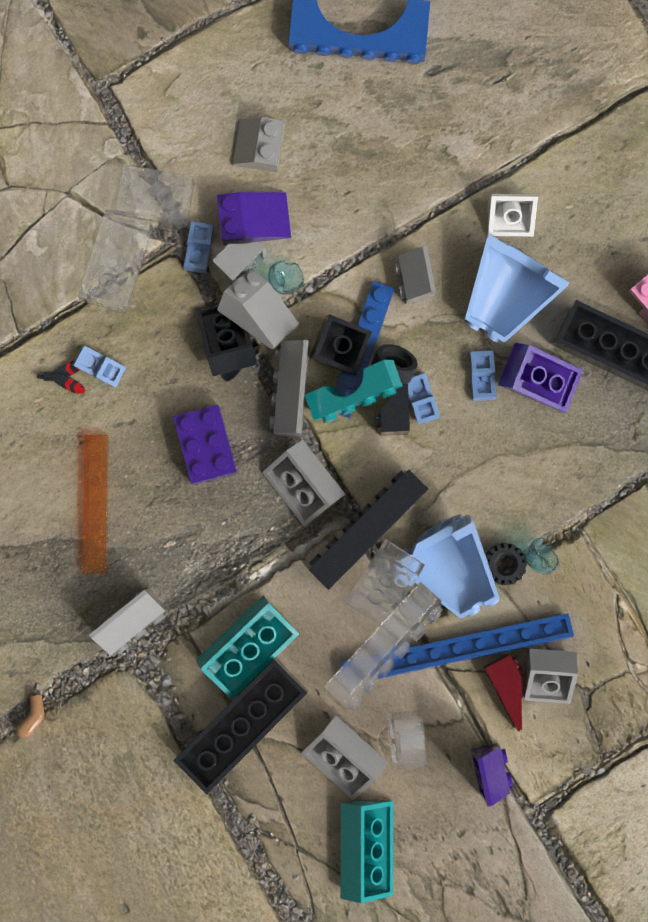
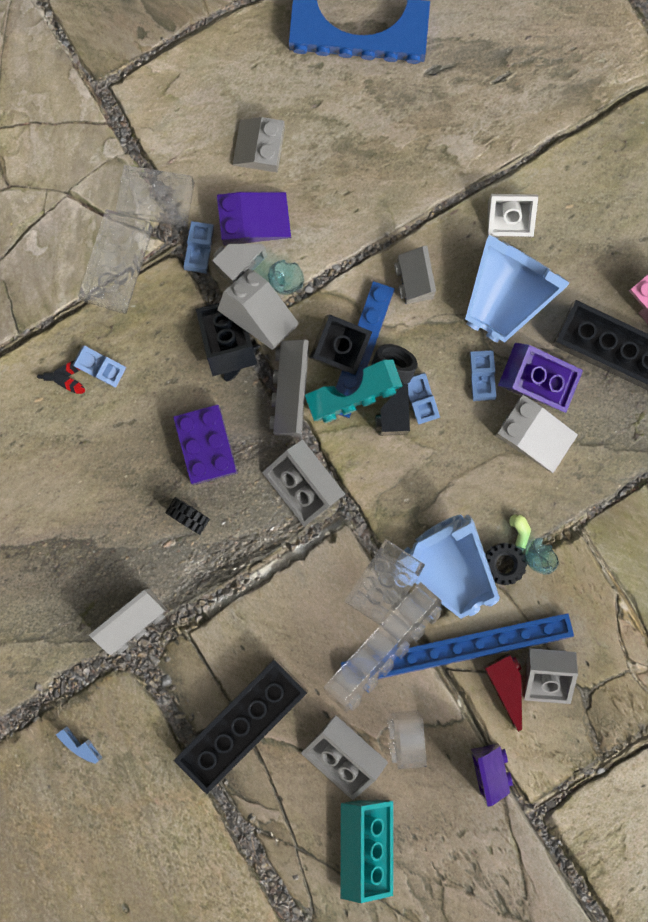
medium nougat arm [17,695,45,738] -> none
clear orange plate [83,435,109,574] -> none
teal slope [196,595,299,699] -> none
black brick [309,469,429,590] -> none
none -> medium blue slope [56,727,102,764]
none -> black tyre [165,497,210,535]
none -> slope [495,395,578,473]
none -> yellowish green arm [509,515,531,549]

